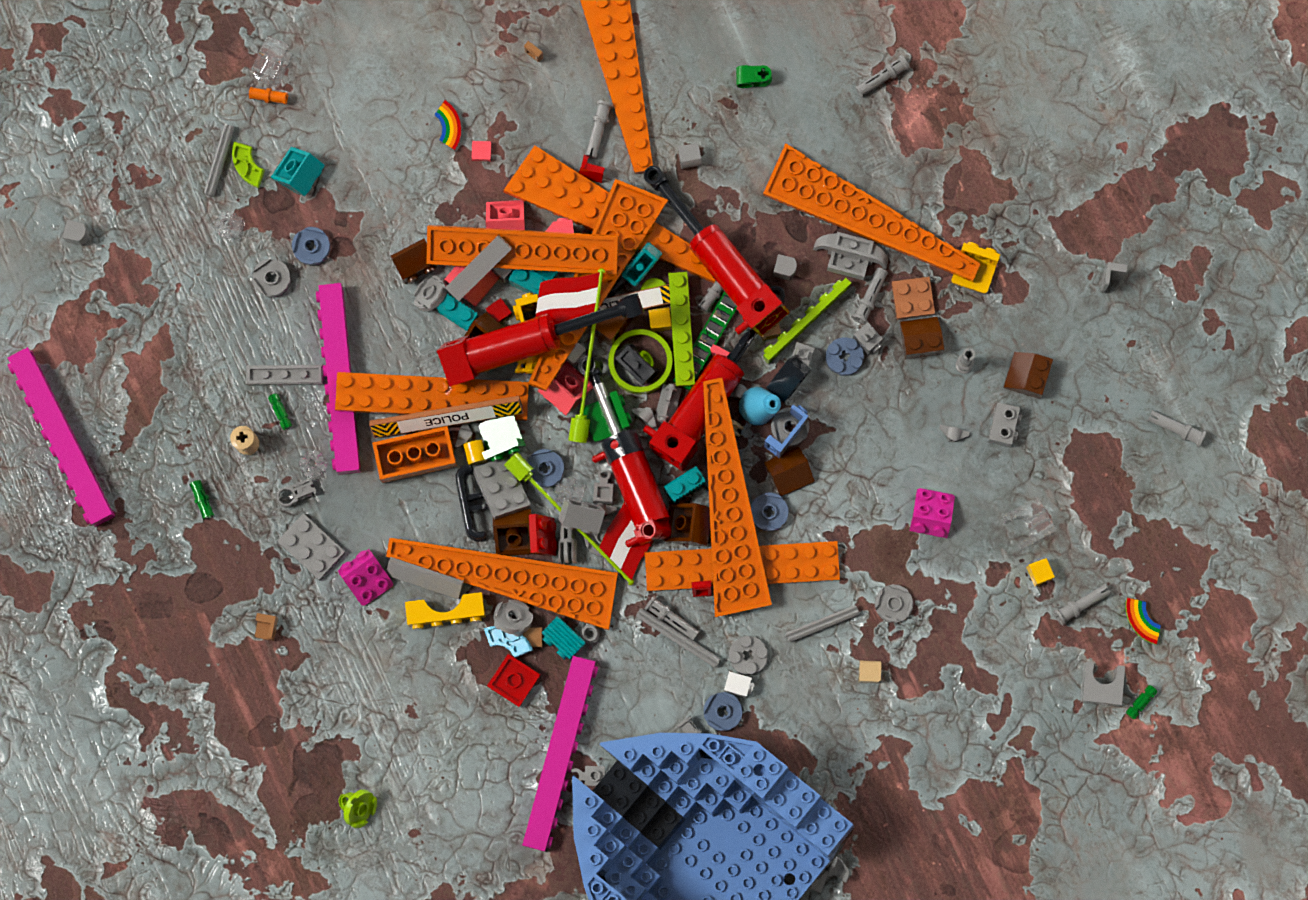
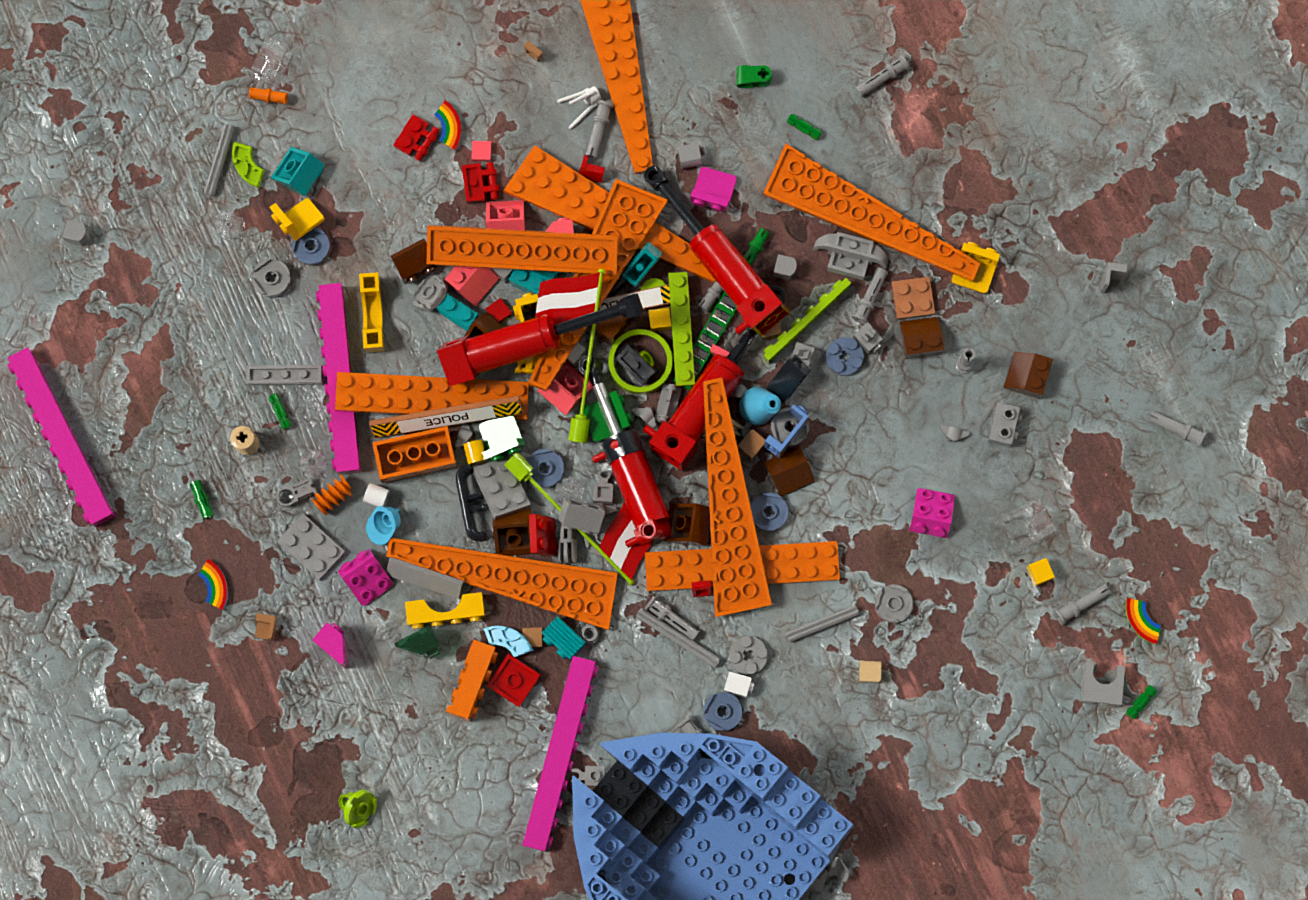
light grey tile [445,235,512,301] -> none
light grey plate [493,600,533,637] -> none
teal brick [664,466,705,504] -> none
none -> tile [198,559,228,611]
none -> yellow bracket [269,198,325,241]
none -> orange piece [310,474,352,515]
none -> dark pink slope [312,622,348,669]
none -> yellow arch [359,272,385,353]
none -> white piece [363,483,391,507]
none -> medium azure piece [366,506,401,545]
none -> red plate [393,114,440,162]
none -> clear green slope [394,625,443,659]
none -> orange wedge [446,639,498,722]
none -> red plate [461,162,499,204]
none -> white plant [557,86,601,129]
none -> dark pink bracket [690,167,737,212]
none -> medium nougat panel [737,429,765,461]
none -> green pin [743,228,770,266]
none -> green axle [787,114,822,140]

